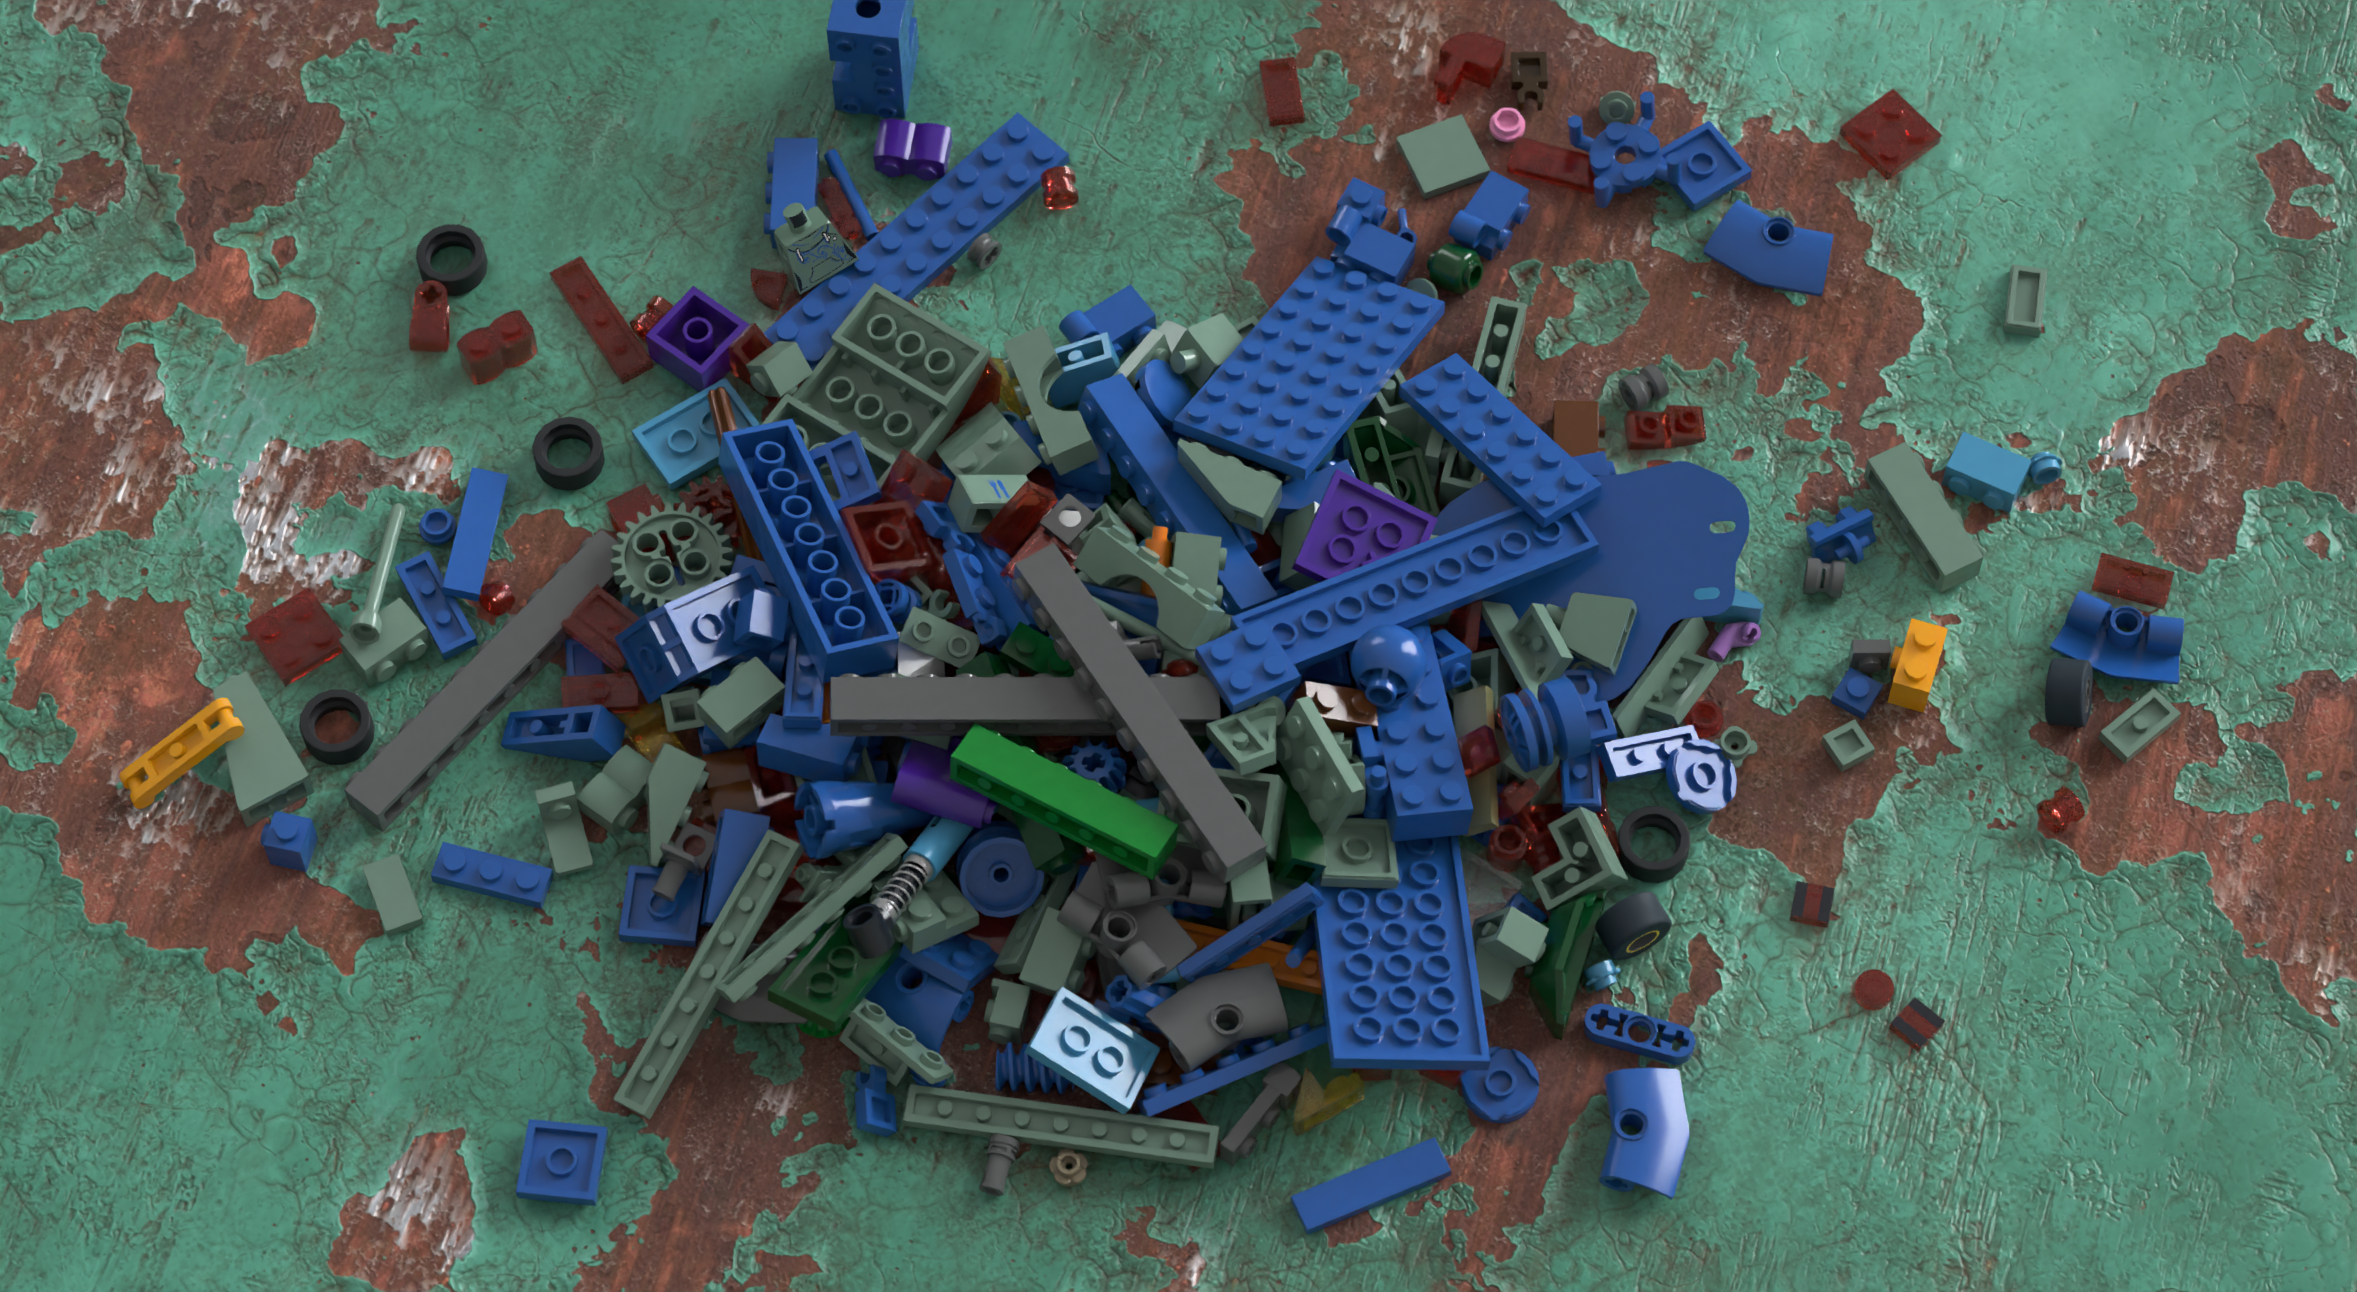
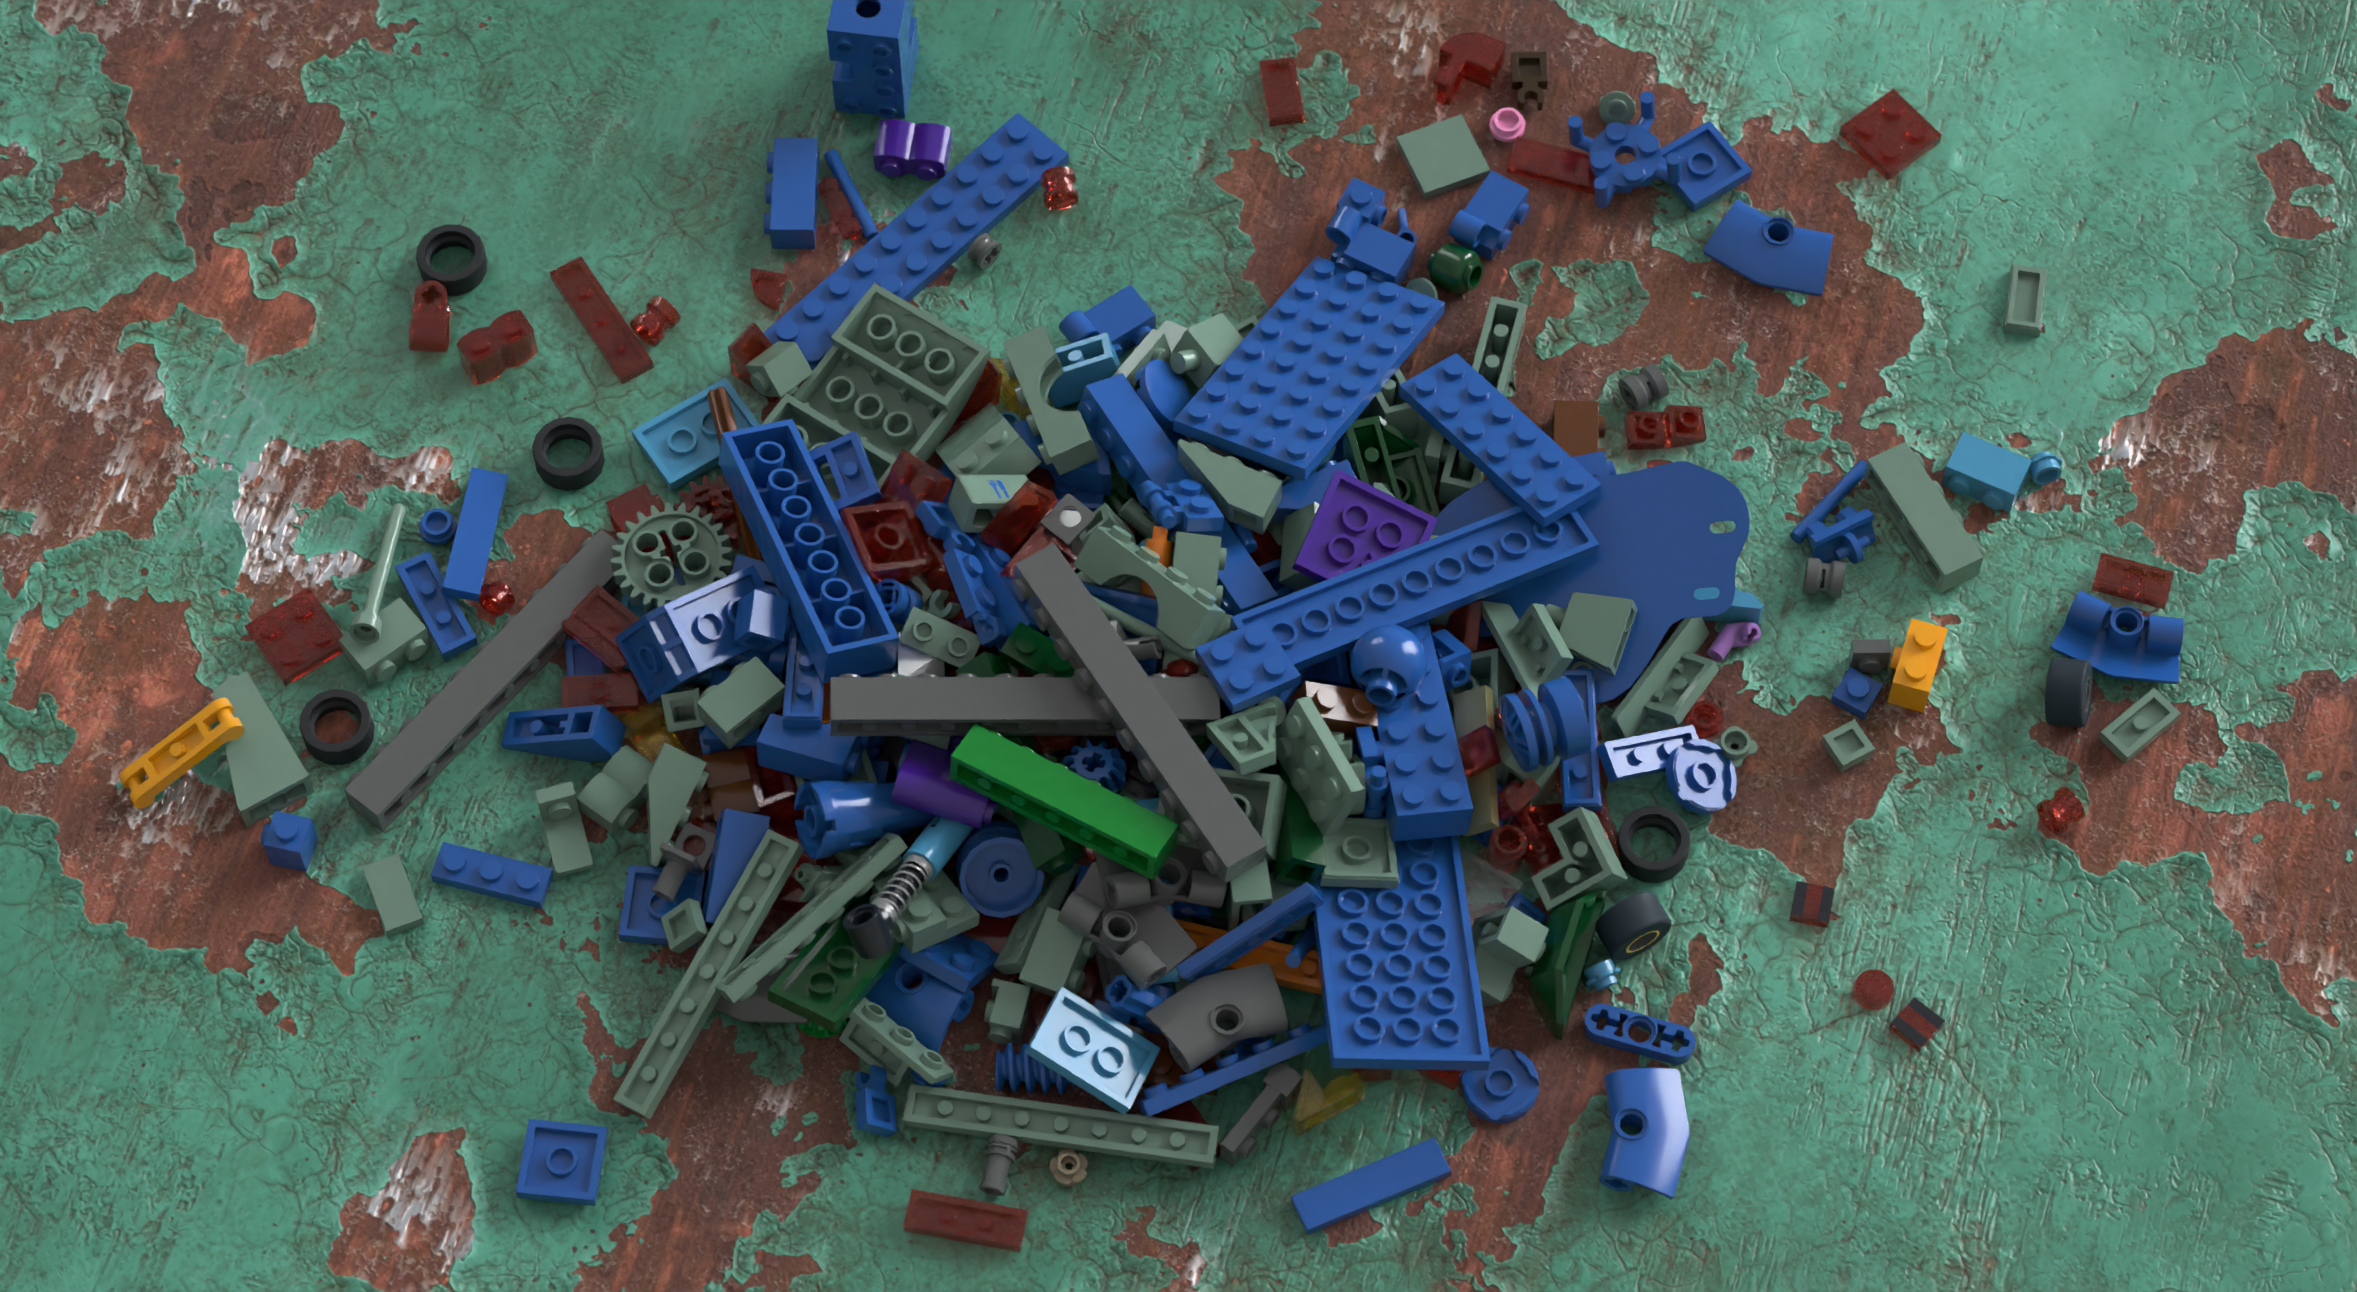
dark purple brick [646,286,752,392] -> none
sand green torso [774,203,859,294] -> none
blue plate [1573,678,1617,746] -> none
none -> sand green plate [661,898,708,954]
none -> clear red plate [903,1189,1029,1252]
none -> blue plate [1140,479,1224,532]
none -> blue bar [1790,460,1867,544]

